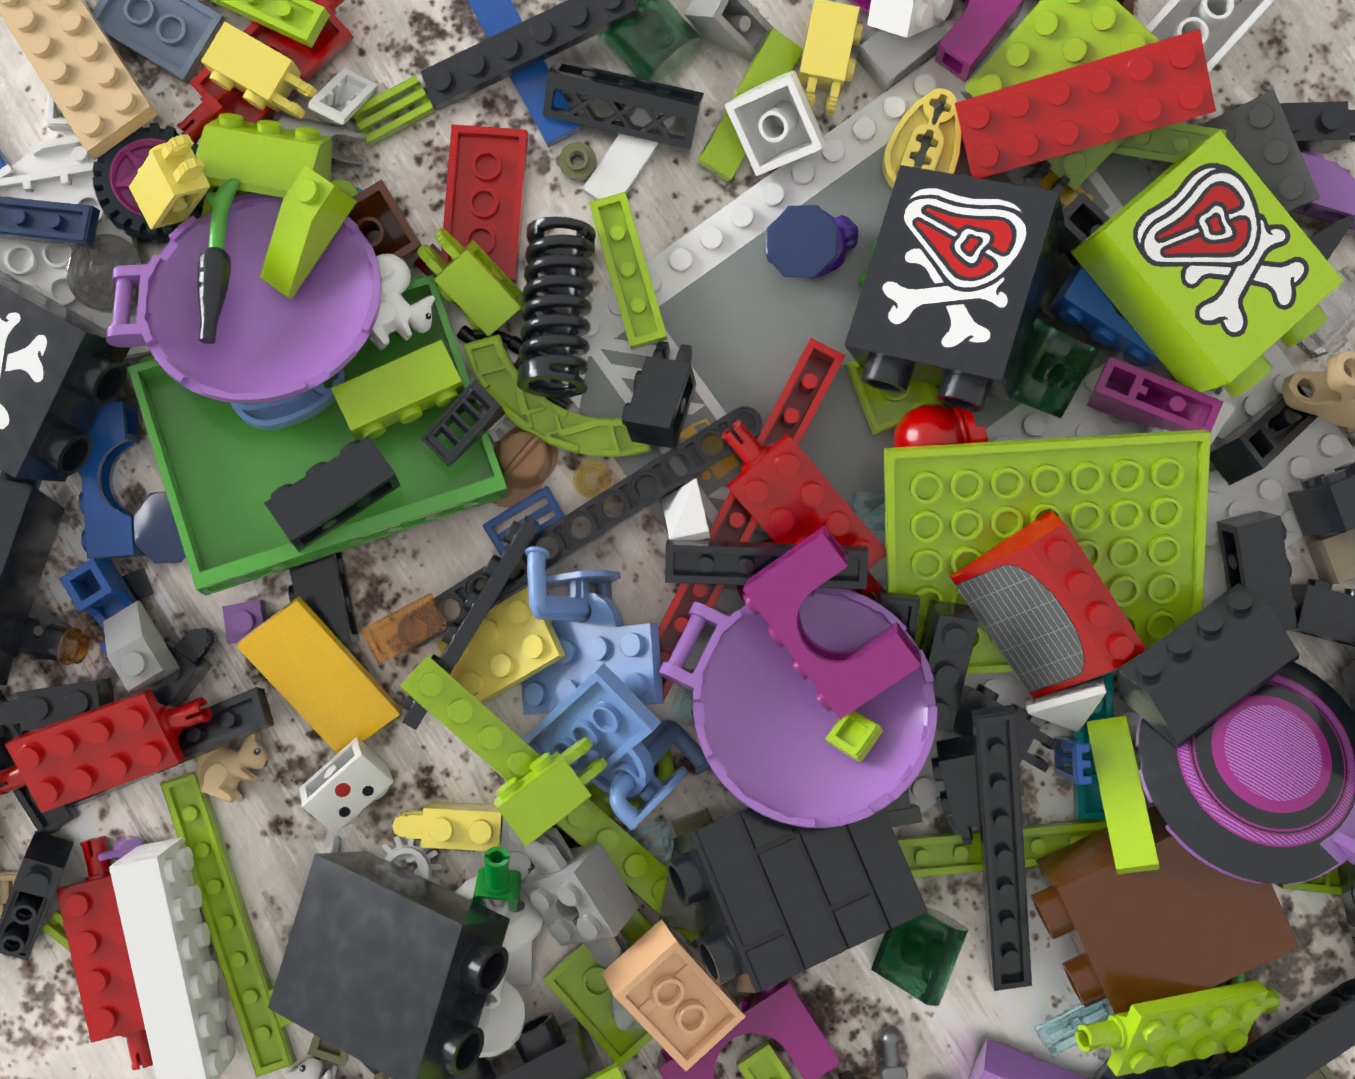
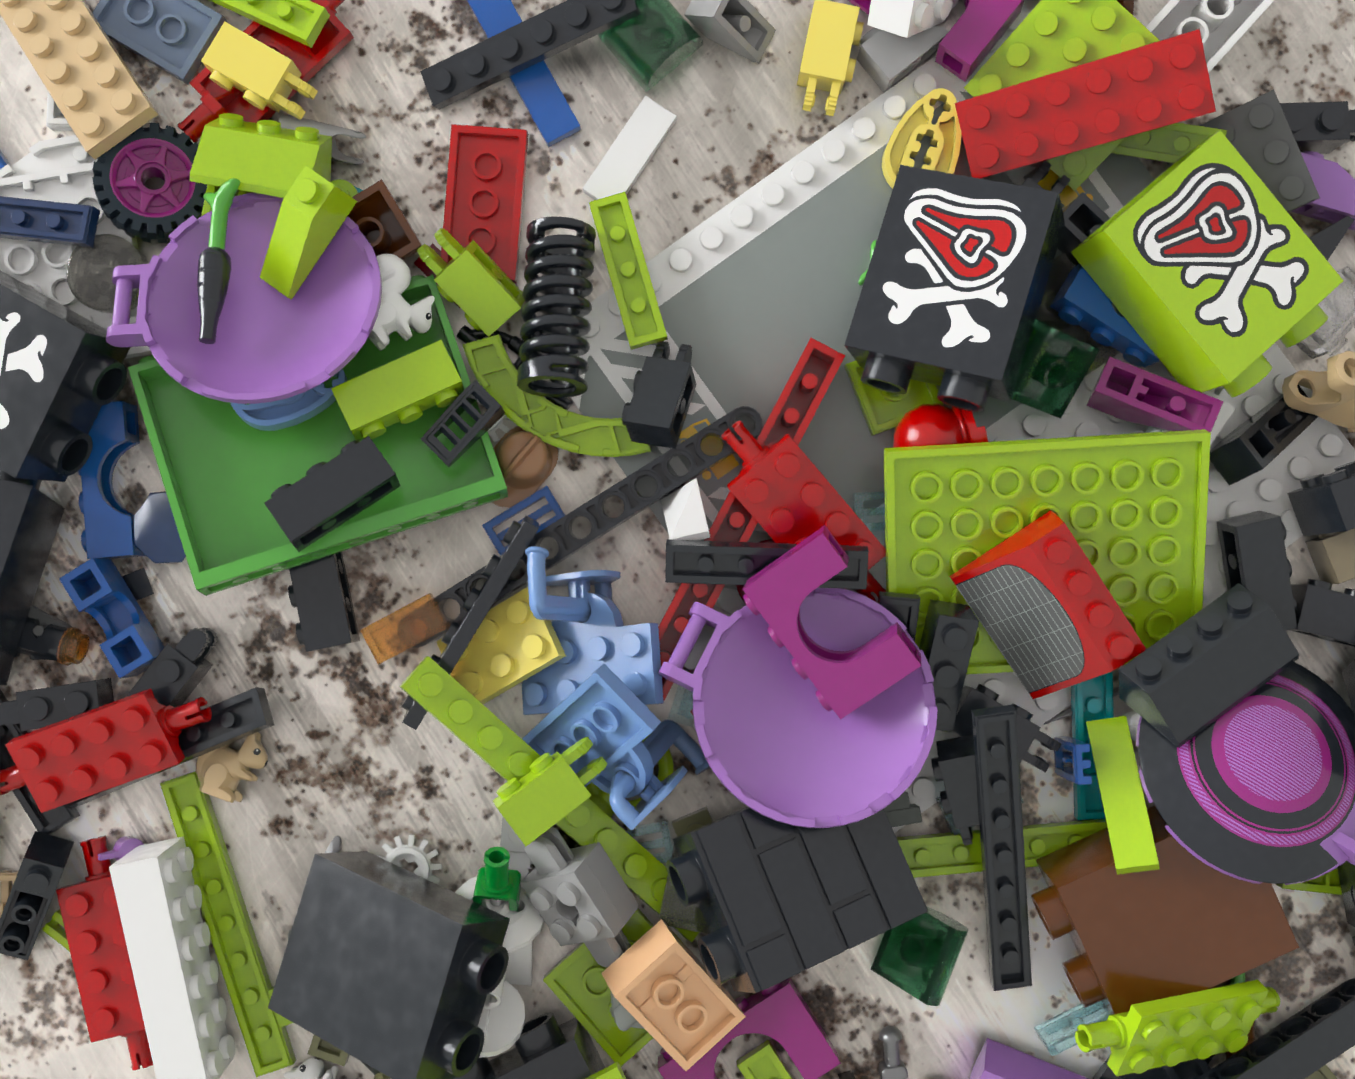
light grey slope [103,601,180,691] -> none
light yellow hinge [129,134,210,230] -> none
medium lavender plate [222,600,267,644] -> none
yellow tile [236,596,401,754] -> none
white brick [299,737,393,834] -> none
white slope [308,68,378,125] -> none
lime tile [352,75,435,147] -> none
light yellow hinge [391,801,503,851] -> none
black fence [543,59,704,150] -> none
olive plate [559,142,597,181] -> none
clear yellow plate [573,460,612,498] -> none
lime tile [697,28,804,182] -> none
white brick [724,70,827,176] -> none
dark blue piece [765,205,859,279] -> none
lime tile [825,710,883,764] -> none
white slope [1026,678,1106,732] -> none

